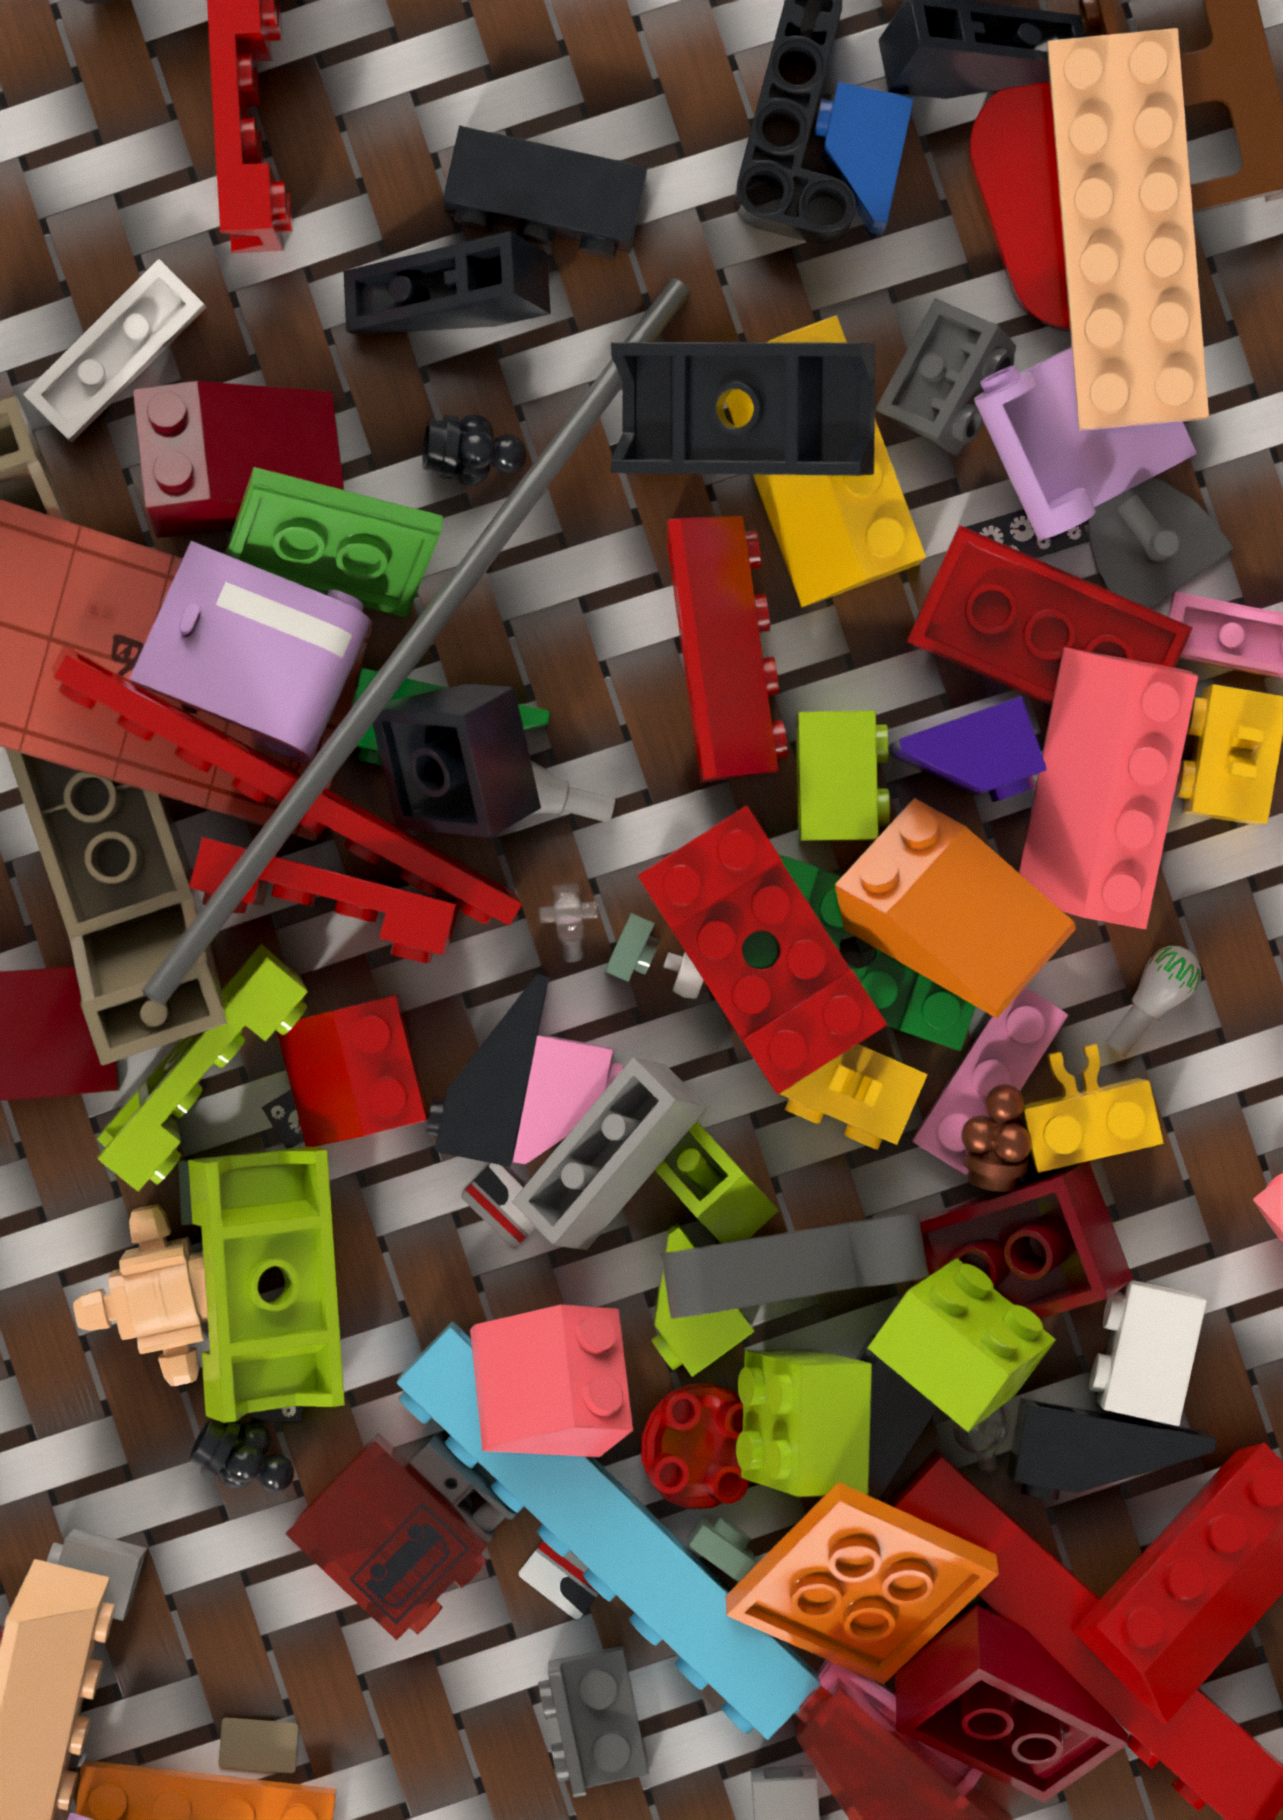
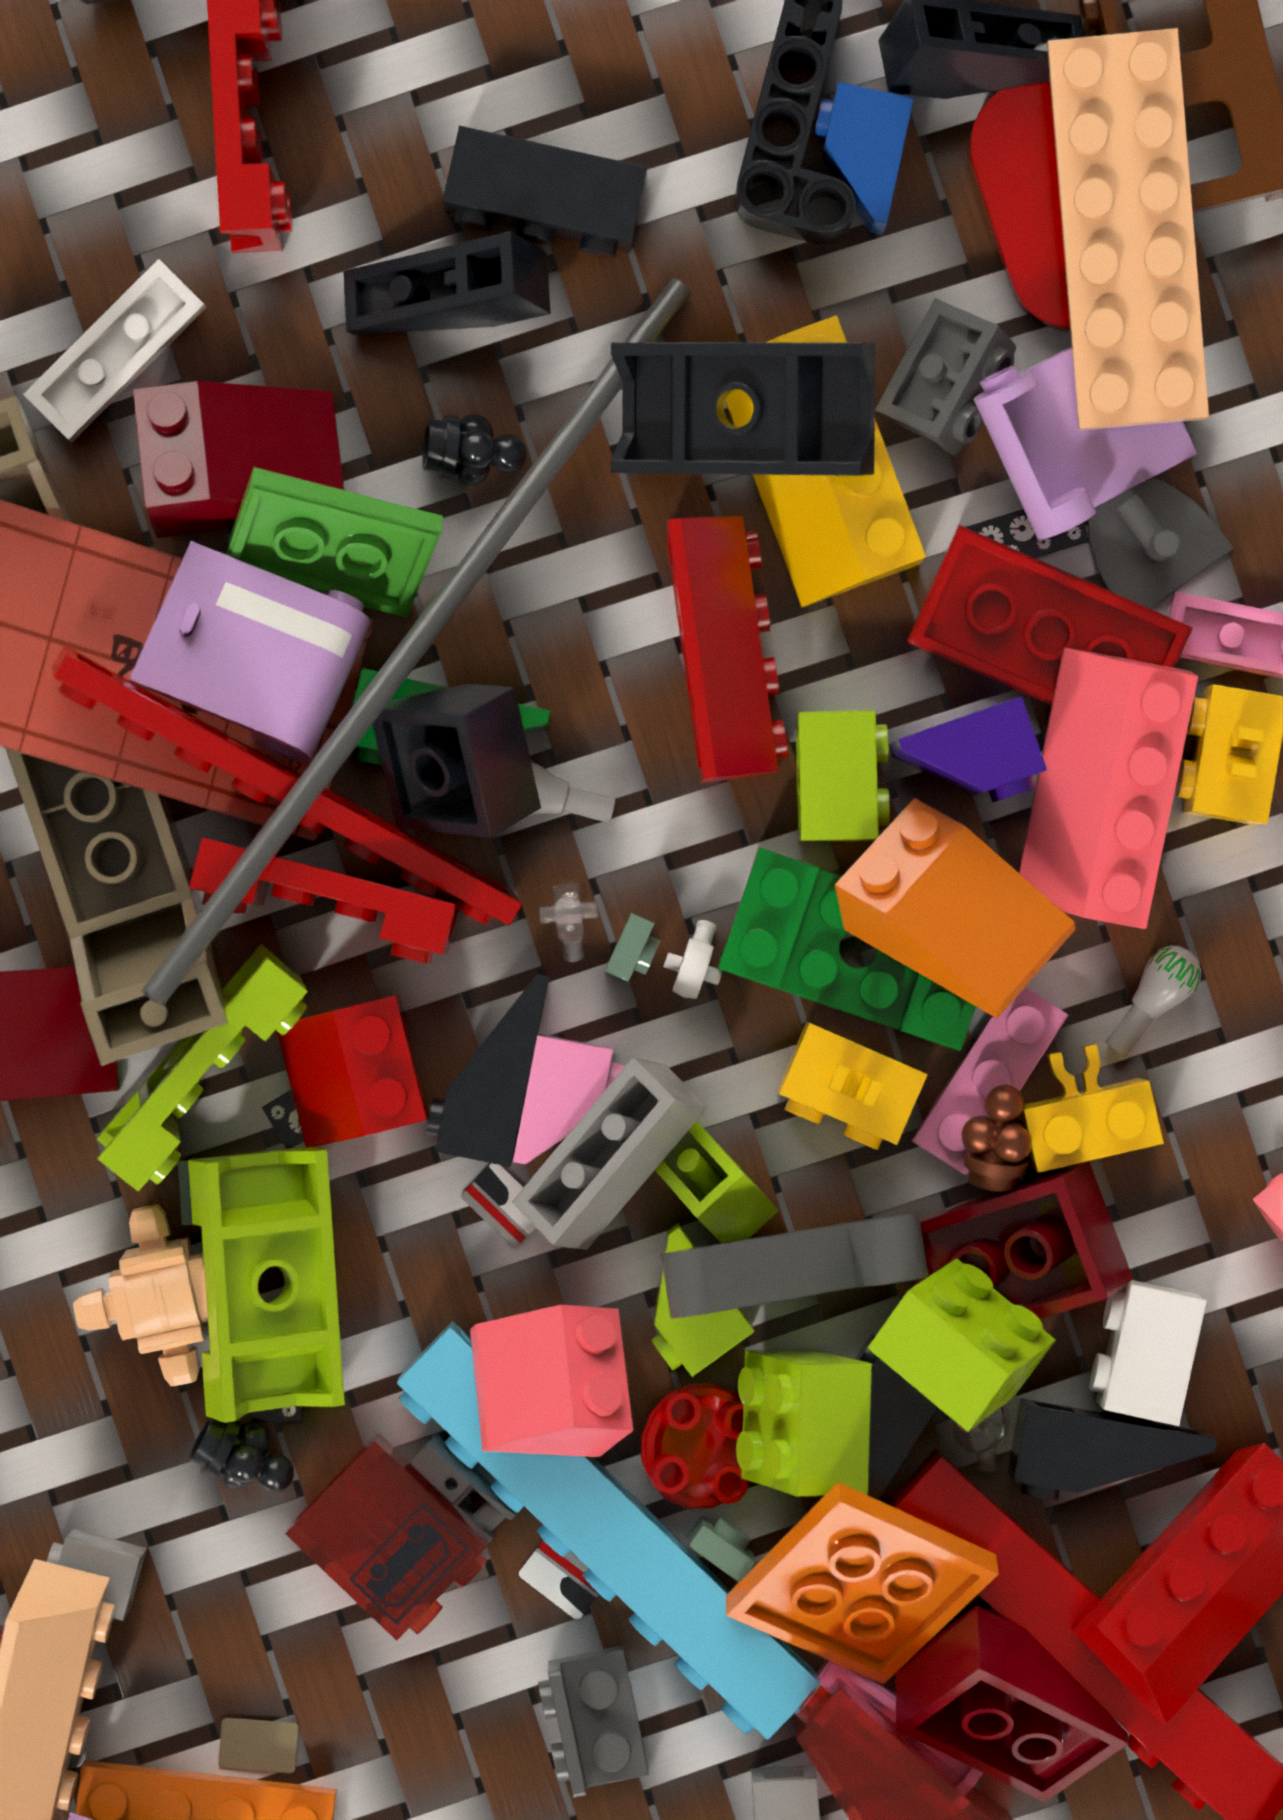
red piece [637,805,887,1095] -> none

